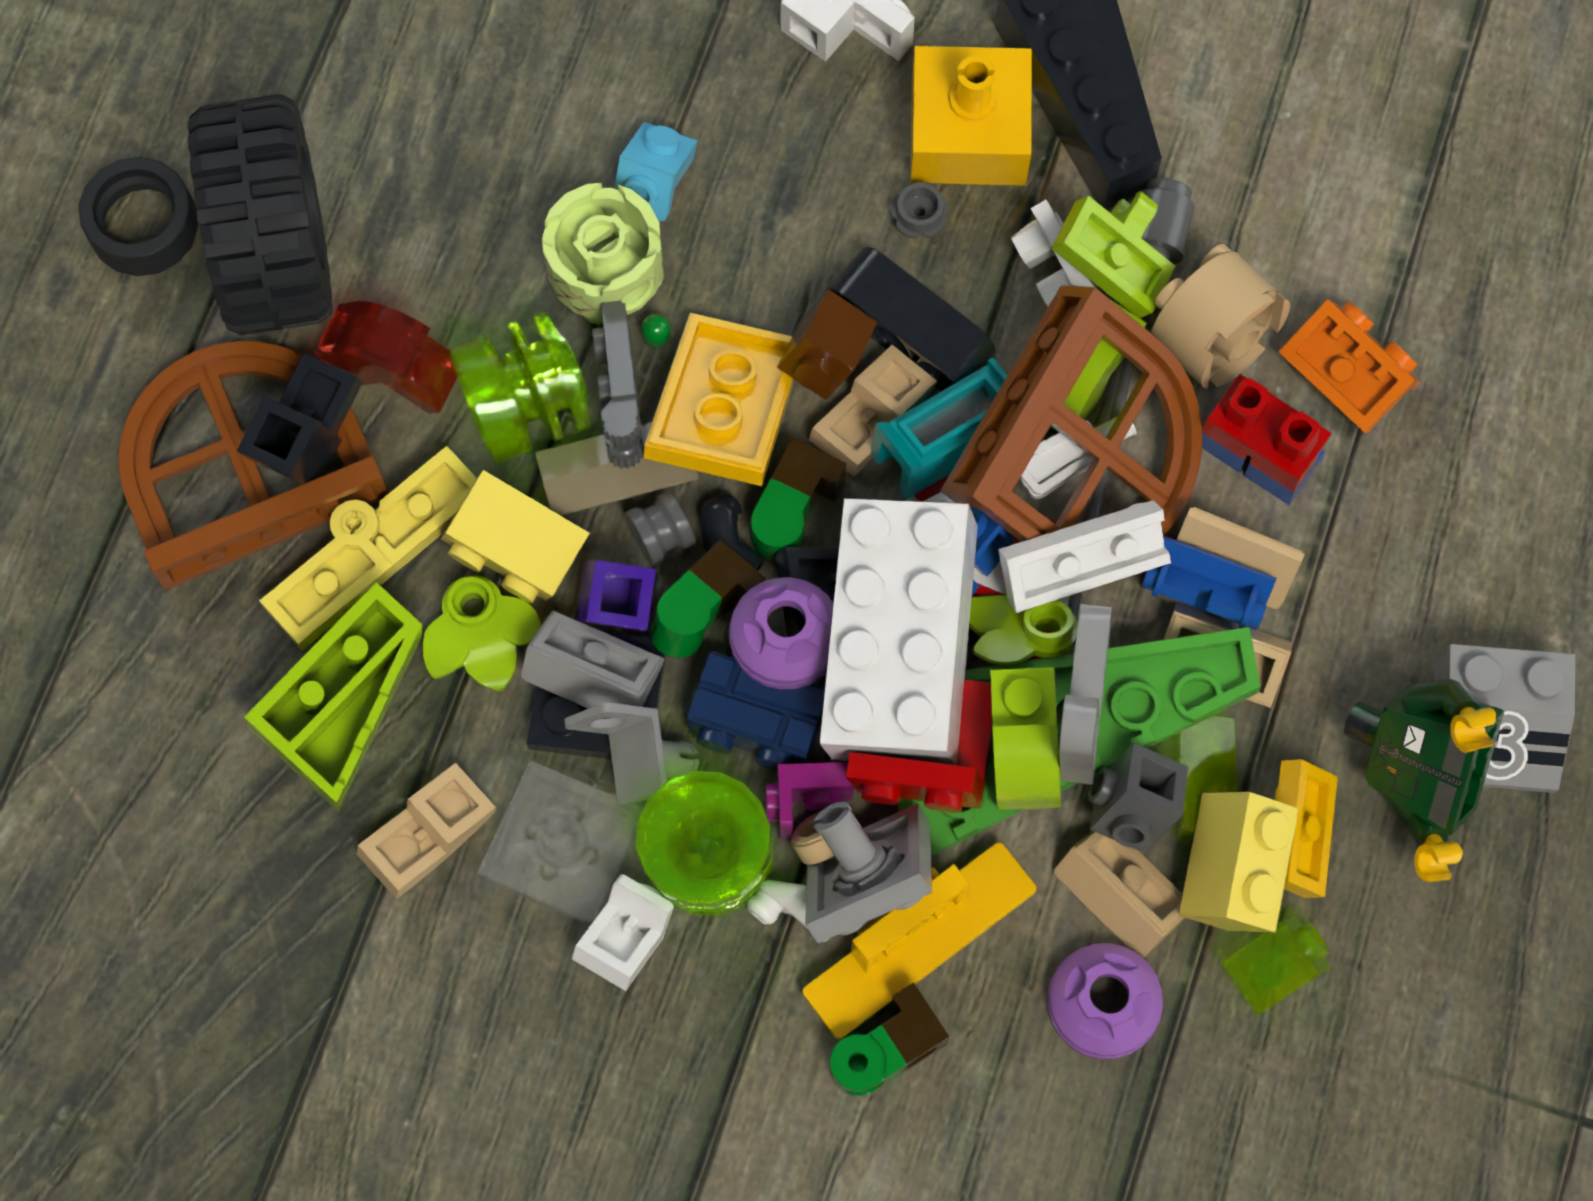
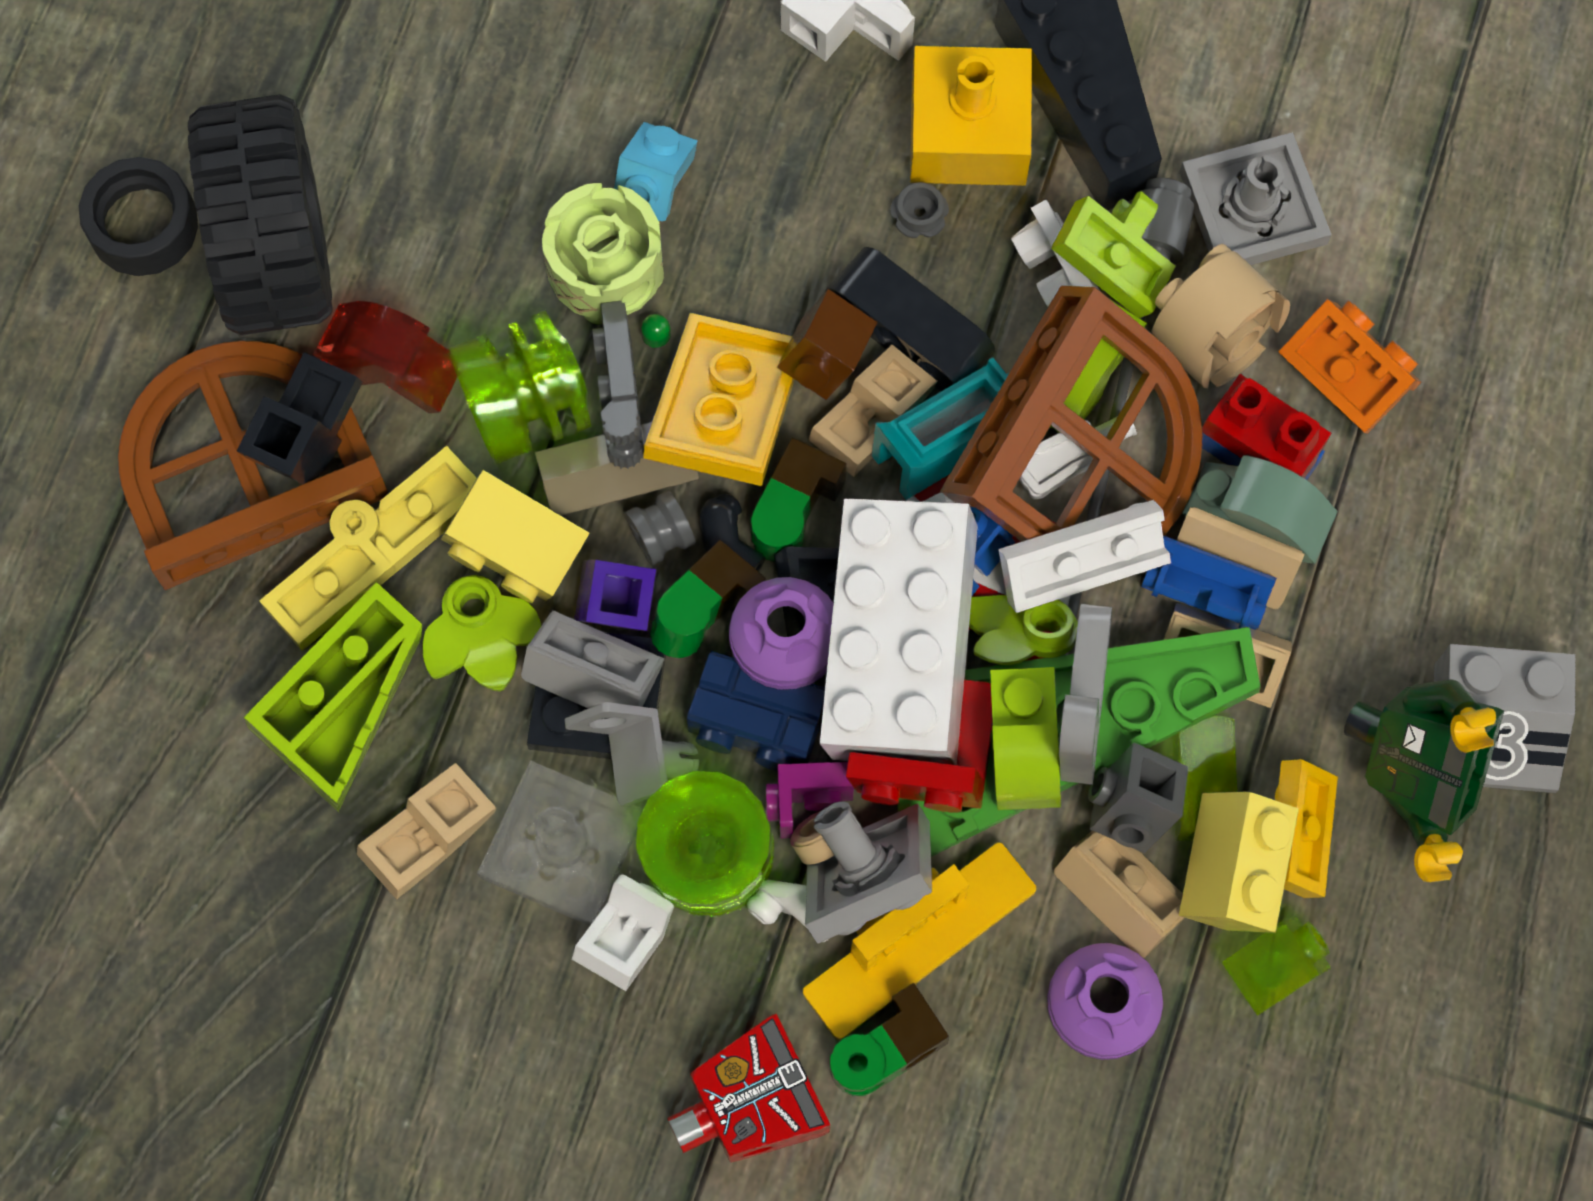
none -> torso [667,1013,831,1163]
none -> light grey plate [1180,132,1332,265]
none -> sand green brick [1182,455,1338,564]

